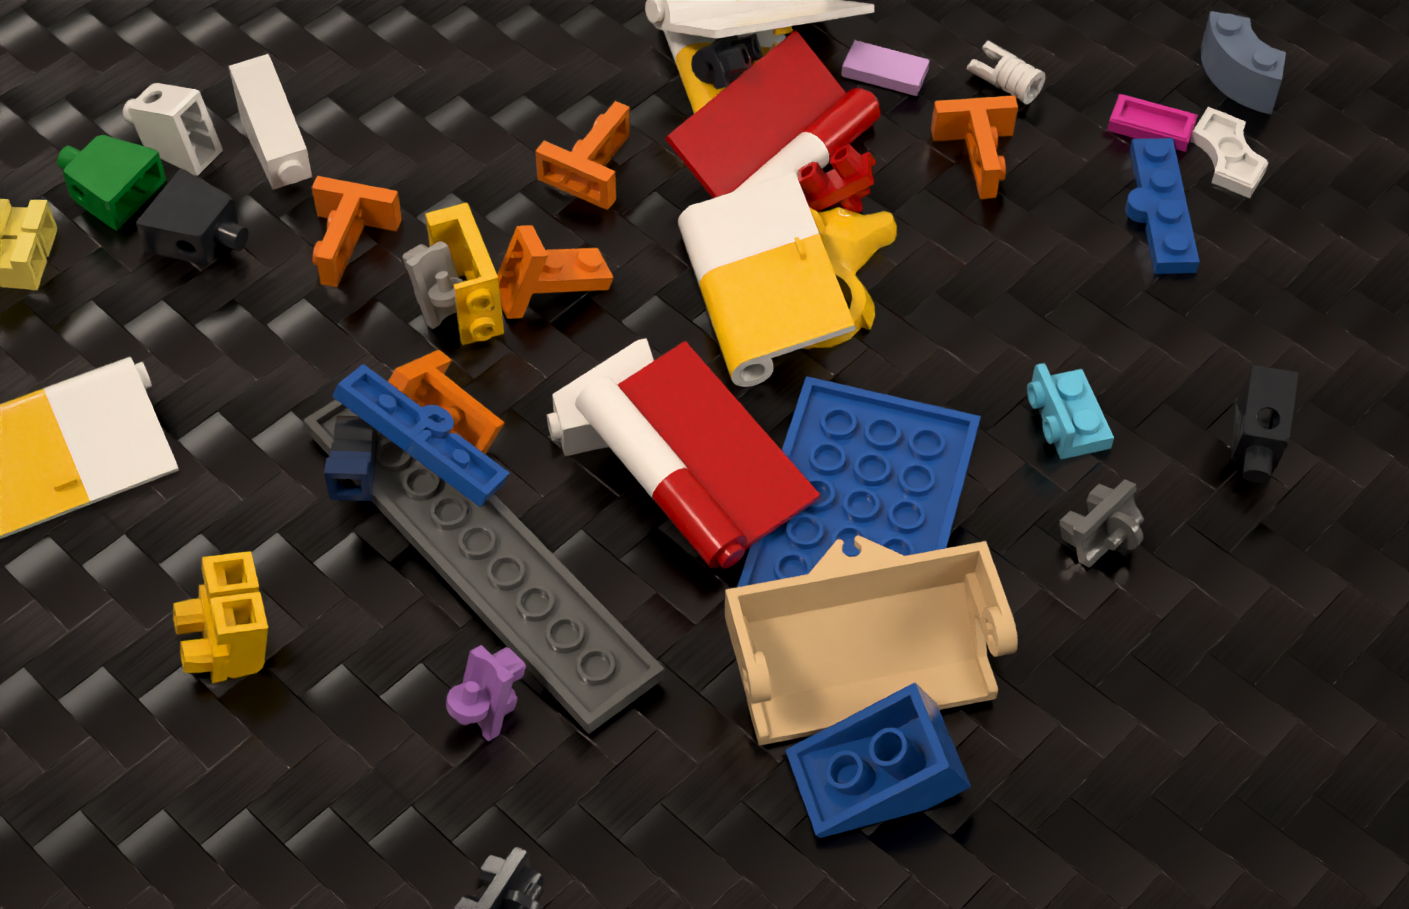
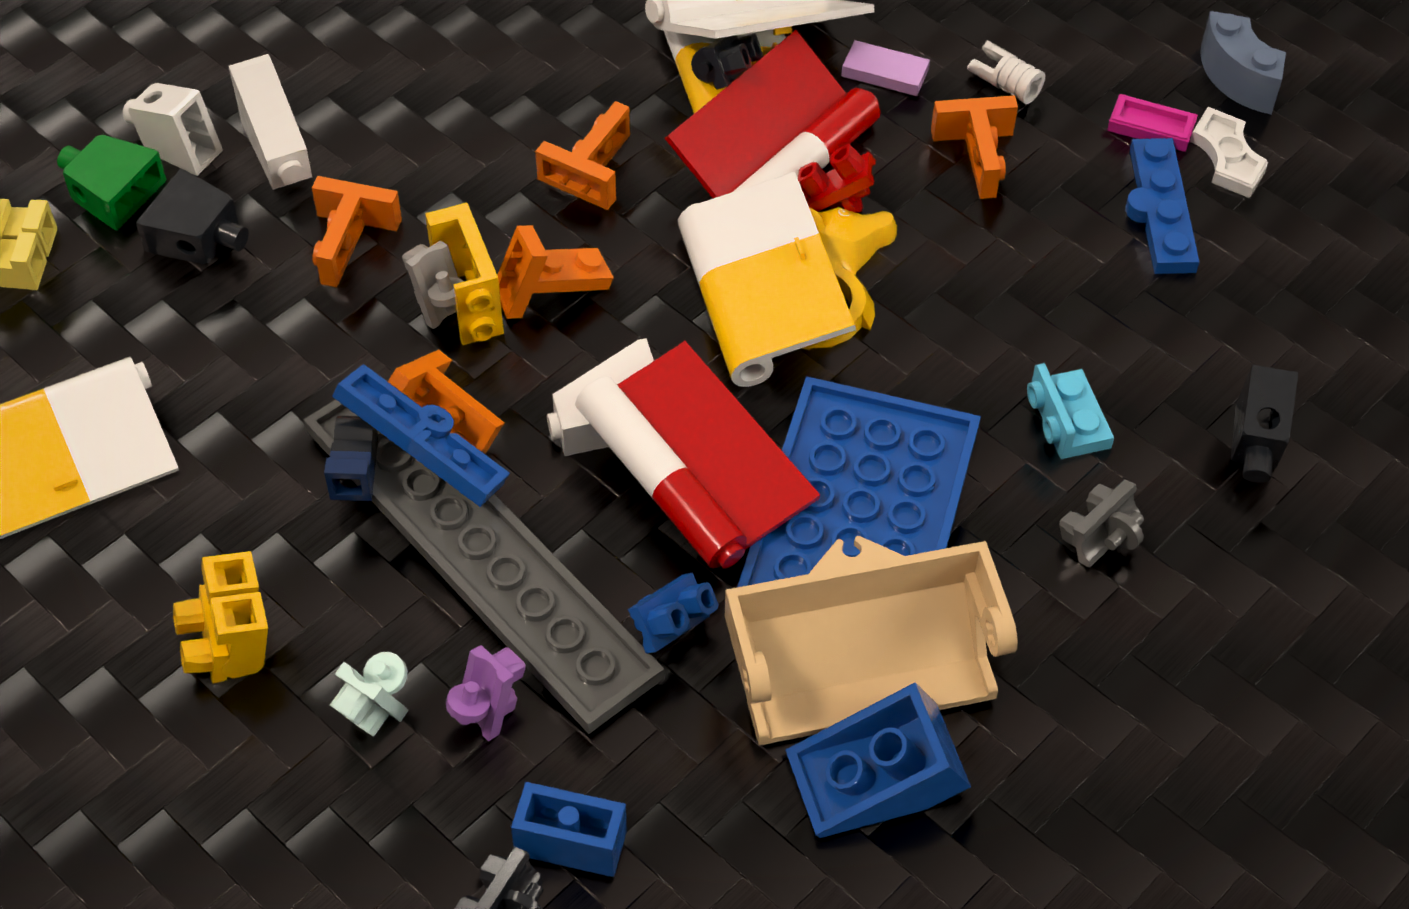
none -> light aqua hips [330,652,409,737]
none -> blue brick [511,782,627,877]
none -> blue hips [628,573,719,654]

